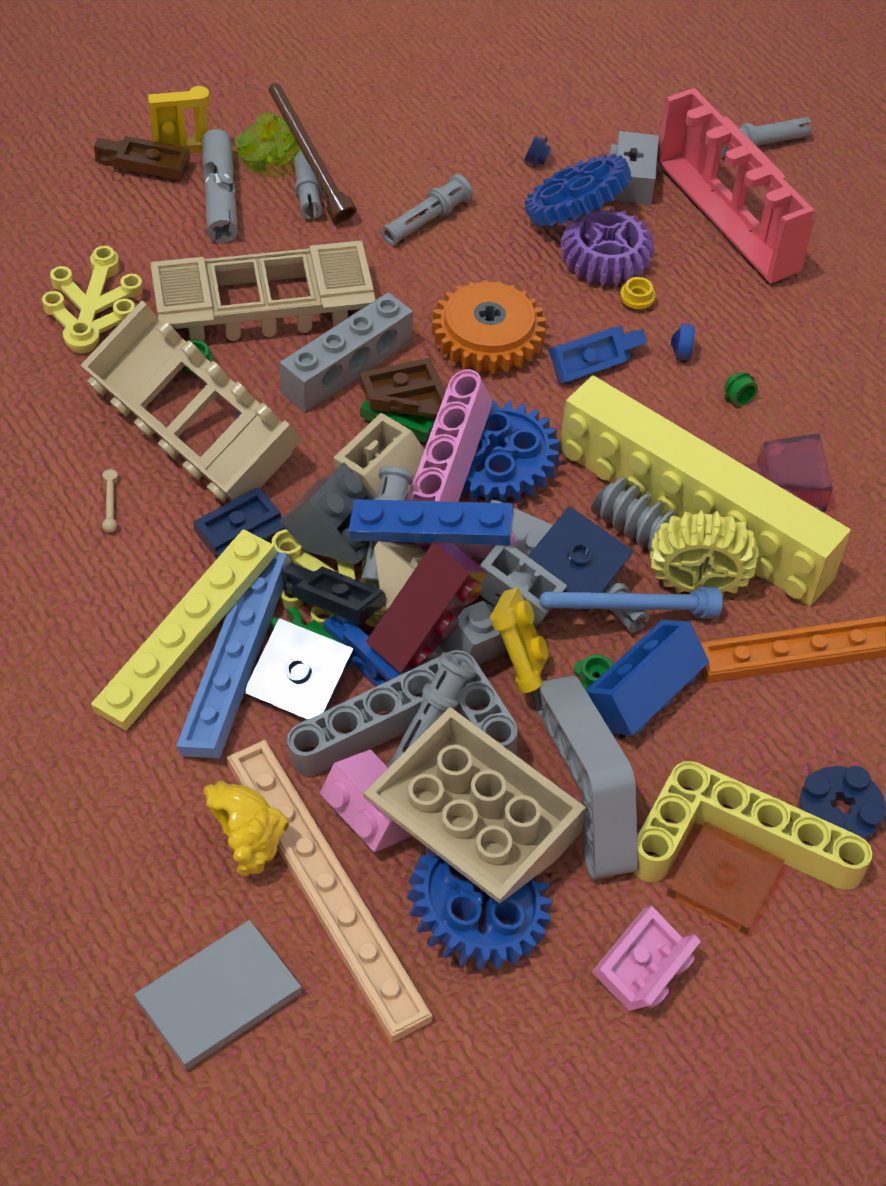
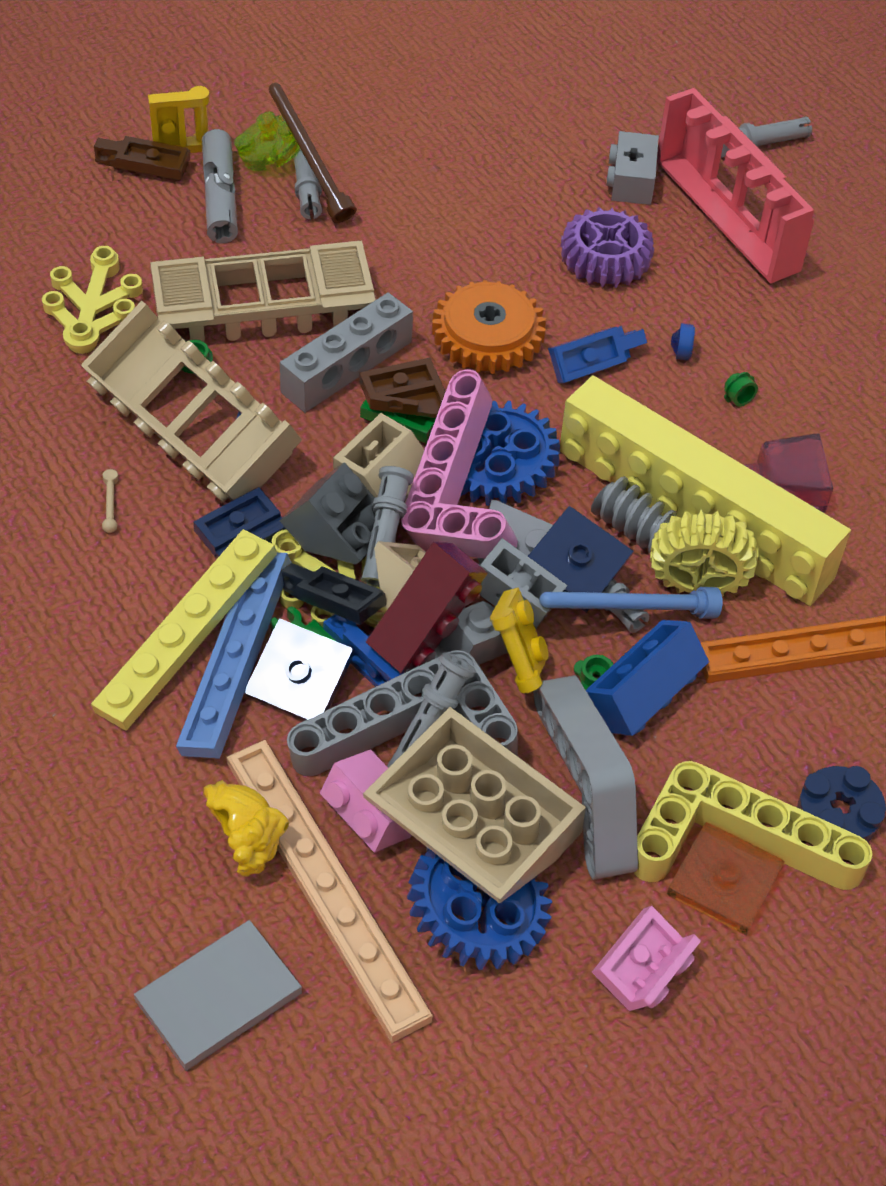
blue plate [349,499,514,545] -> none
light grey pin [381,174,473,246] -> none
clear blue plate [524,135,552,168] -> none
blue gear [524,153,632,227] -> none
yellow plate [620,277,656,309] -> none

